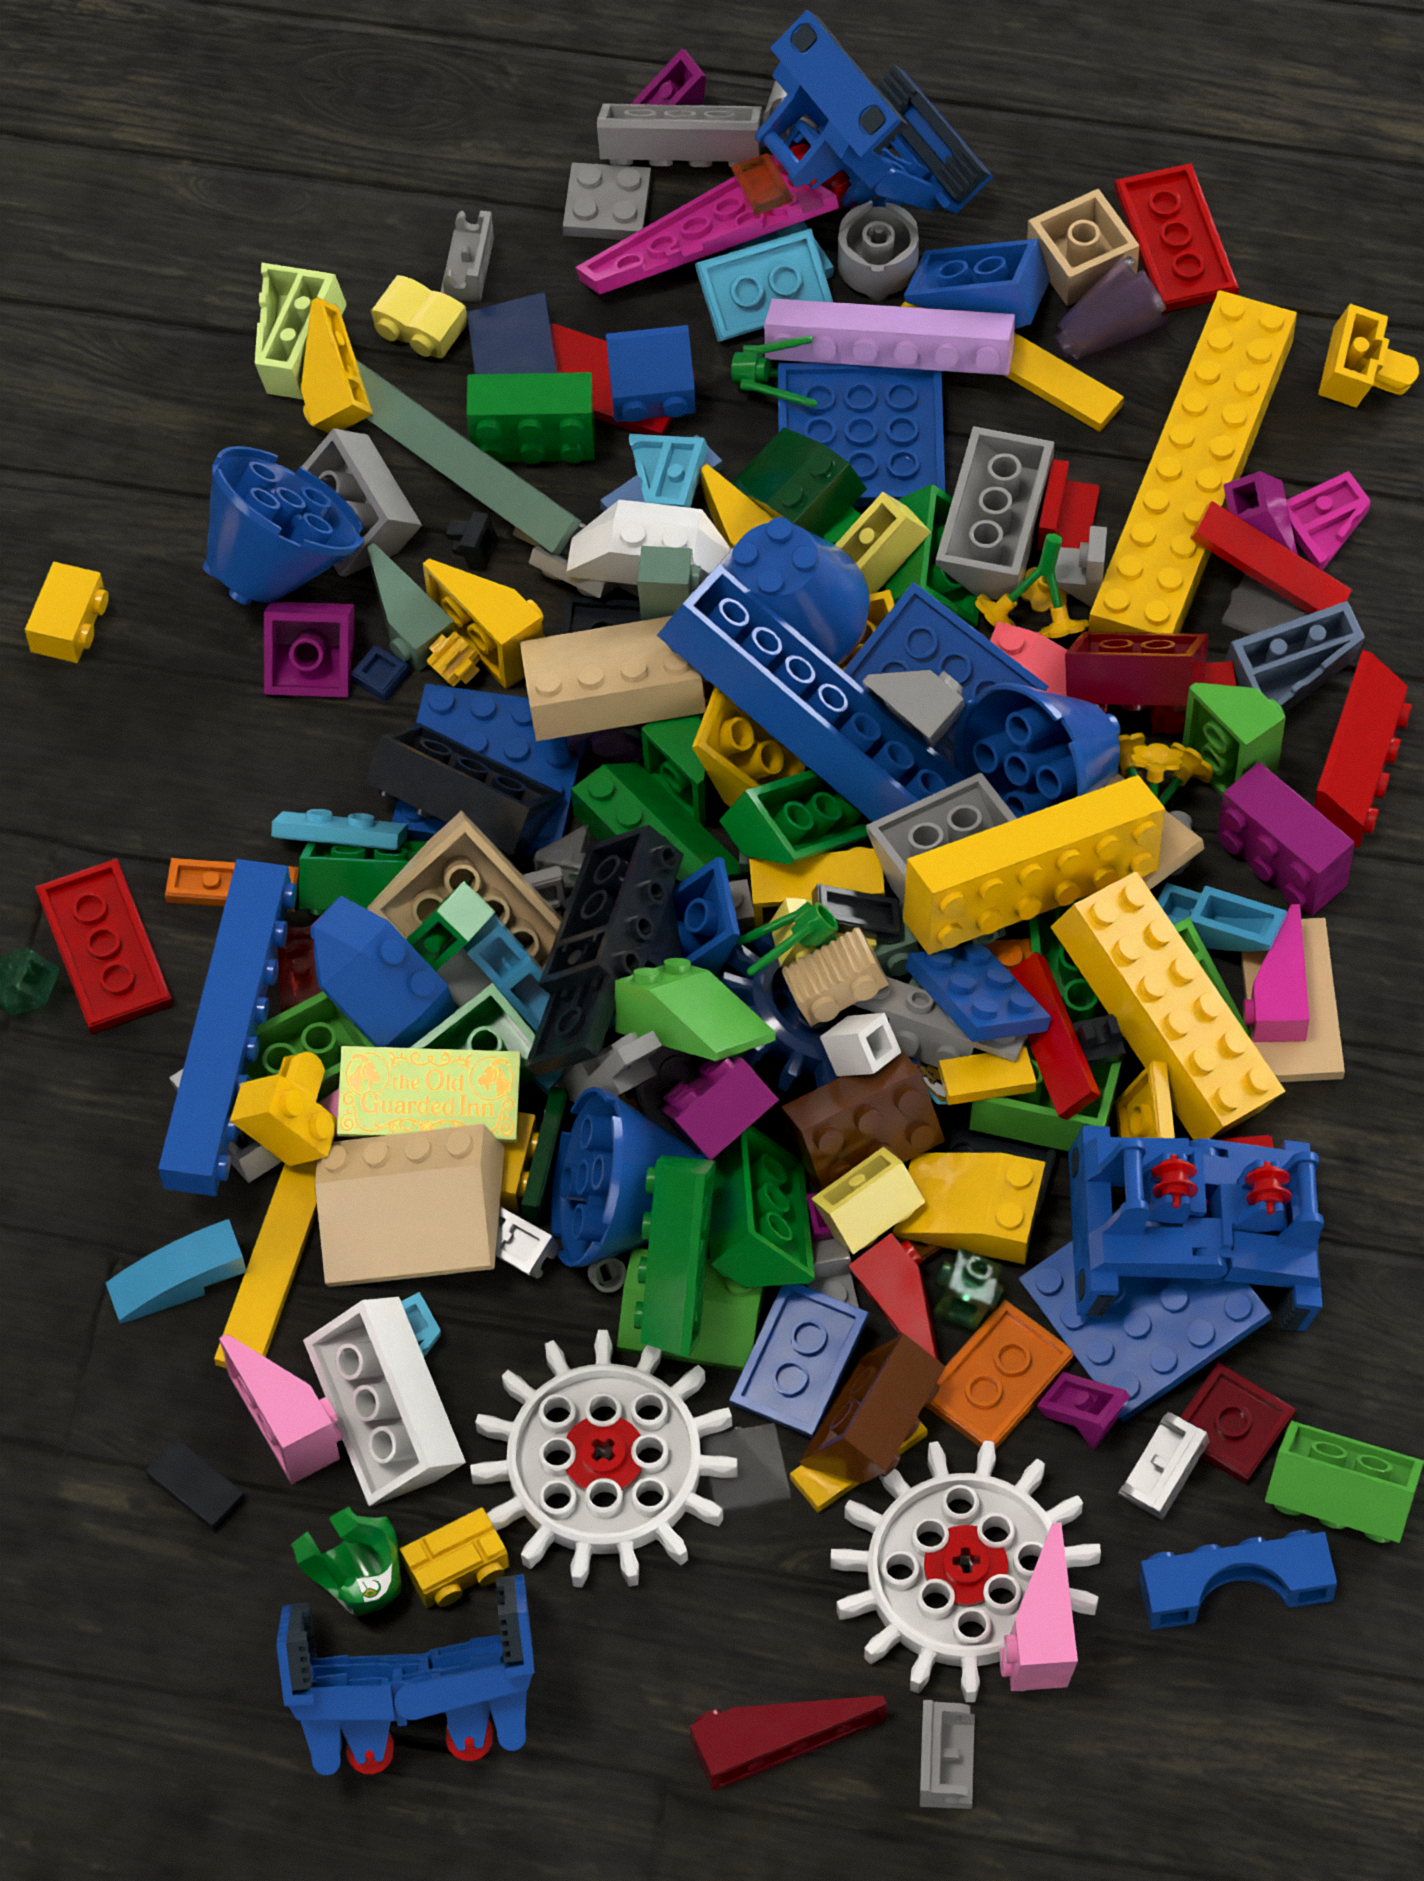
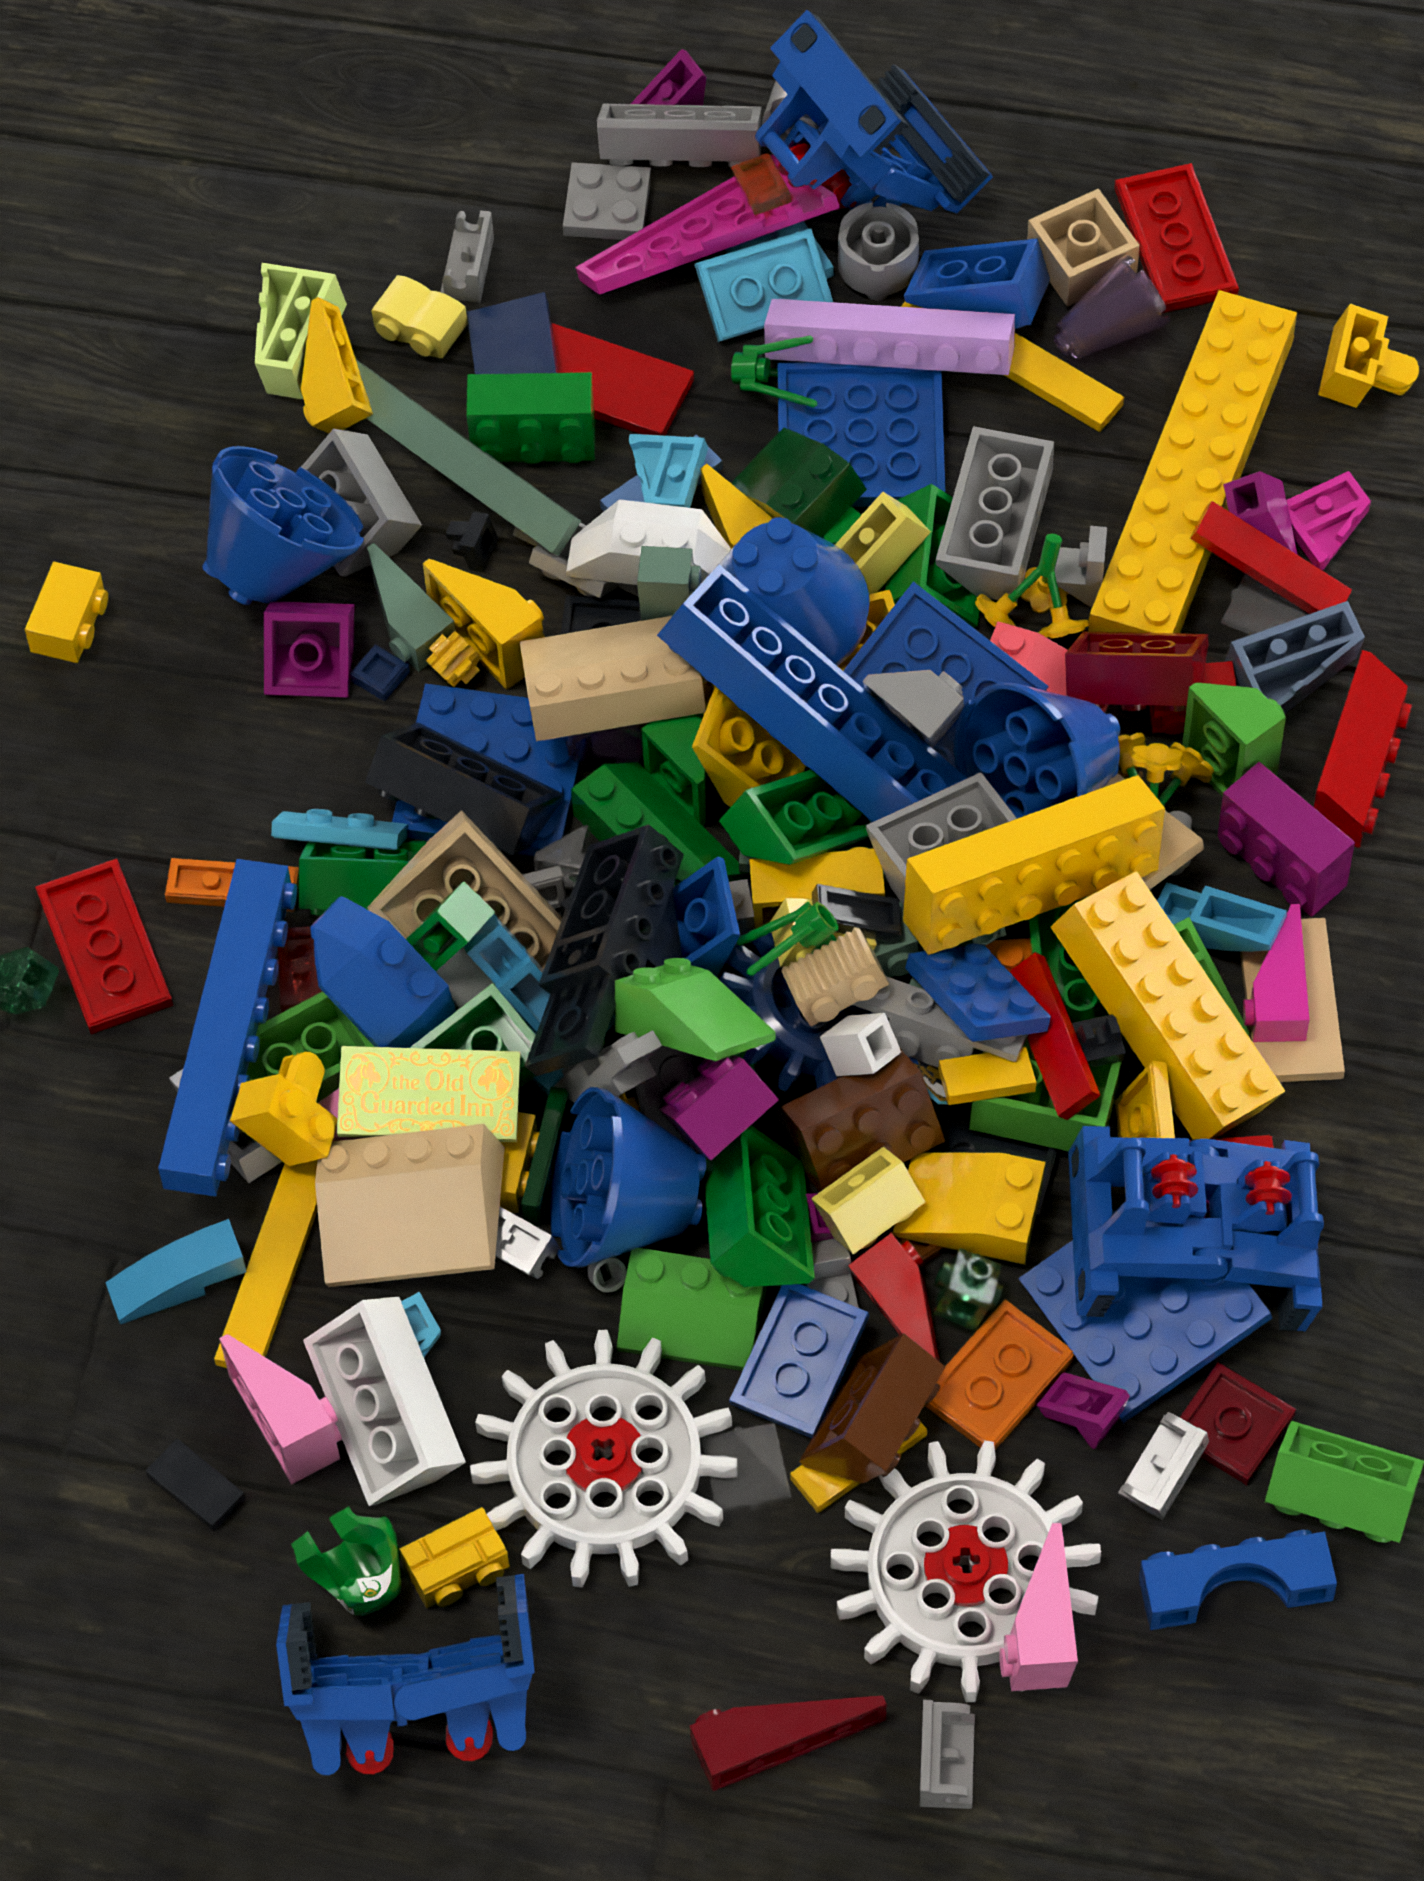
blue slope [606,325,696,422] -> none
green slope [634,1155,716,1357] -> none
red panel [1037,459,1100,551] -> none

